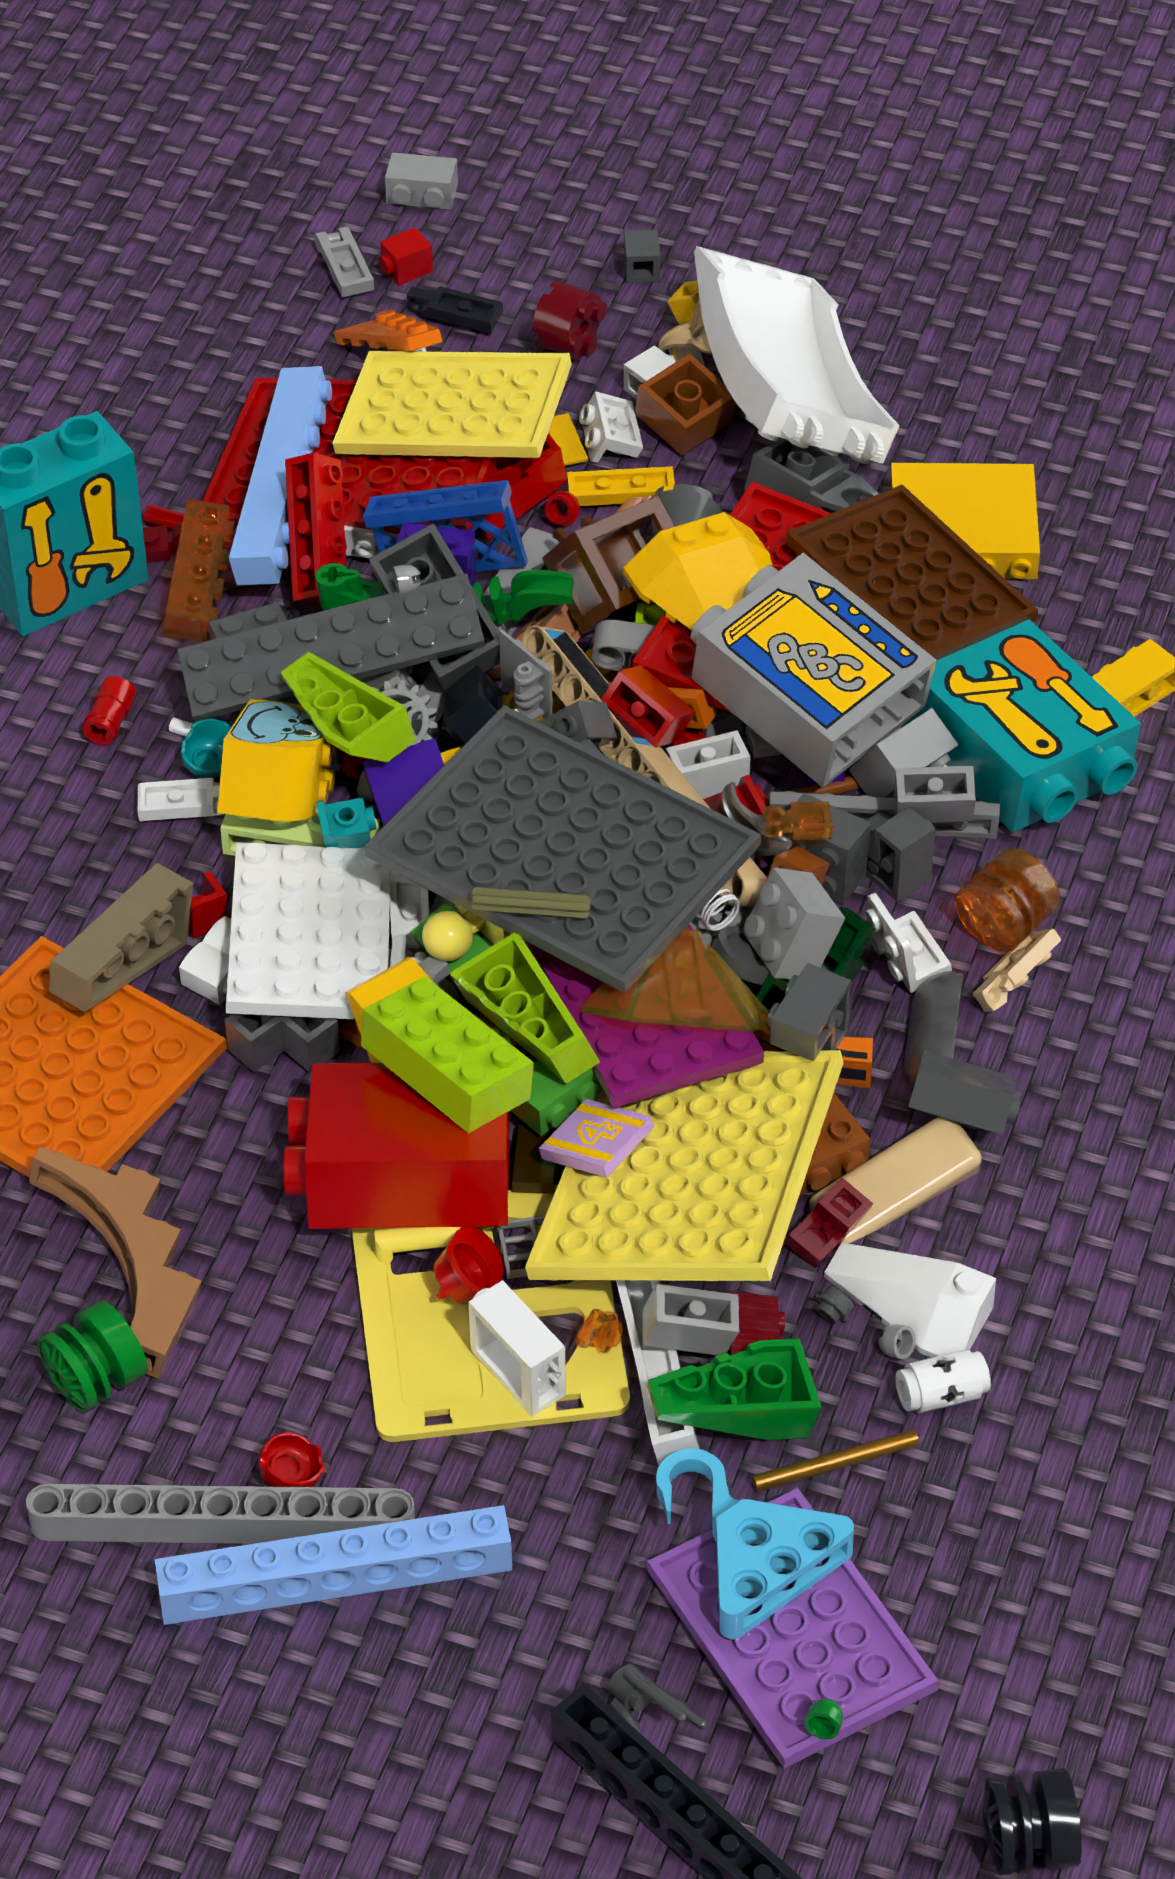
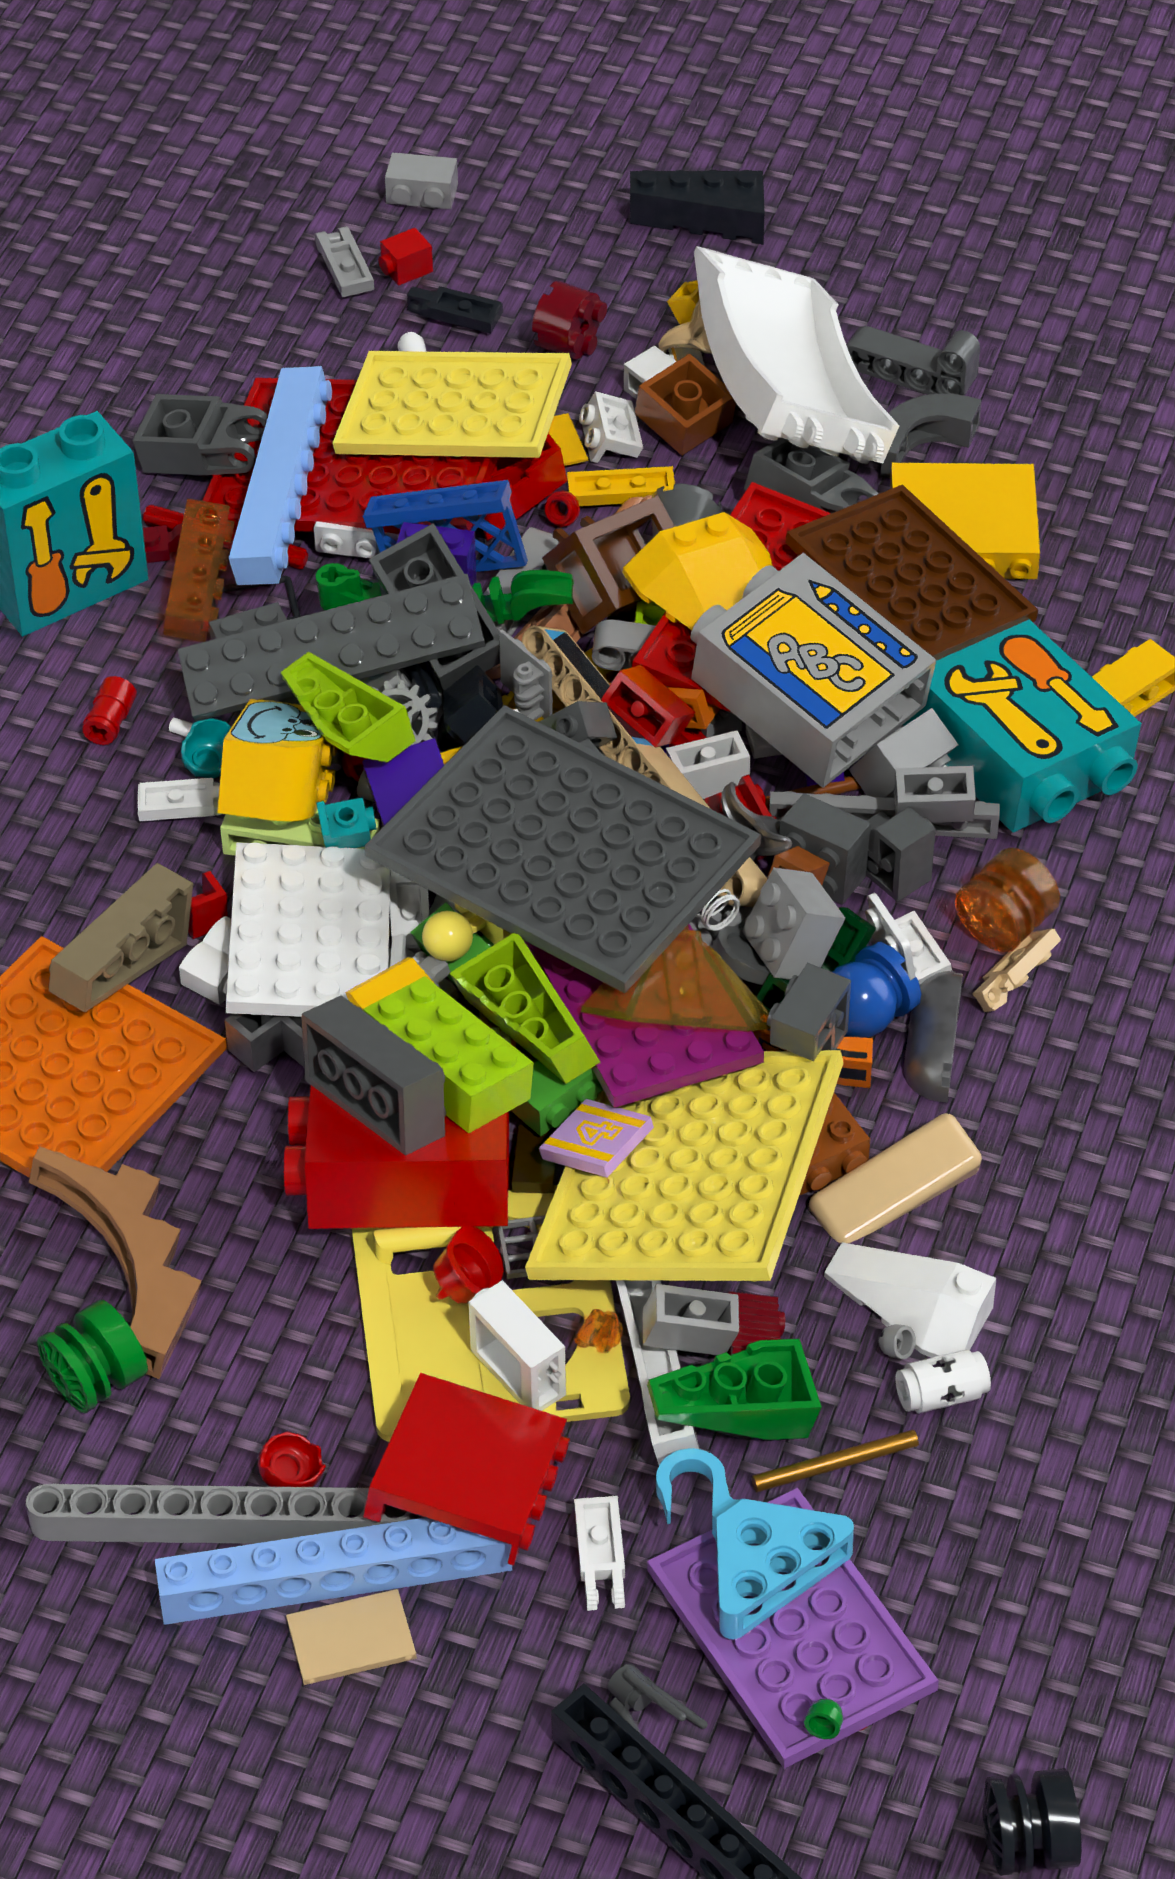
red brick [285,452,347,607] -> none
orange wing [334,310,442,352] -> none
light grey hinge [393,565,421,595] -> none
olive axle [471,887,591,919] -> none
dark grey brick [624,229,660,283] -> none
clear orange plate [763,801,833,840] -> none
dark red slope [785,1178,874,1269] -> none
dark grey plate [815,1286,854,1324] -> none
dark grey brick [908,1050,1022,1135] -> none
none -> dark grey brick [132,394,268,475]
none -> tan piece [286,1589,417,1685]
none -> dark grey brick [302,995,446,1156]
none -> red panel [363,1373,570,1566]
none -> black axle [405,662,442,708]
none -> white hinge [574,1496,625,1611]
none -> black wedge [630,170,765,245]
none -> blue tile [832,942,921,1038]
none -> dark grey beam [846,326,980,396]
none -> dark grey arch [881,393,982,479]

